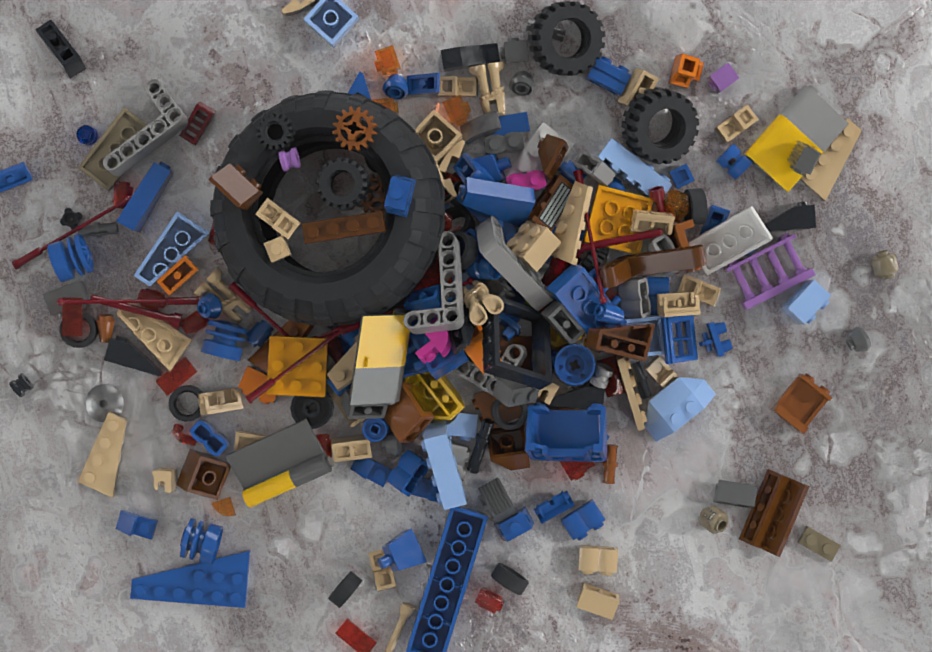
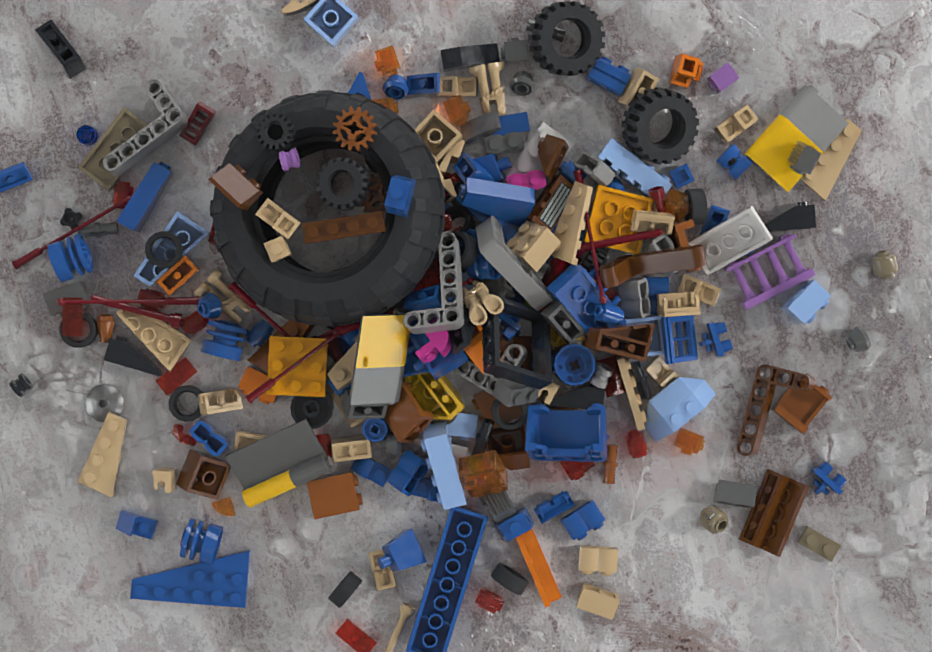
none -> black tyre [145,231,183,268]
none -> dark orange panel [307,471,363,520]
none -> clear orange brick [459,450,508,498]
none -> orange fence [516,528,562,608]
none -> clear red brick [625,429,648,459]
none -> clear orange brick [673,427,705,456]
none -> reddish brown beam [737,364,815,457]
none -> blue hips [810,461,847,495]

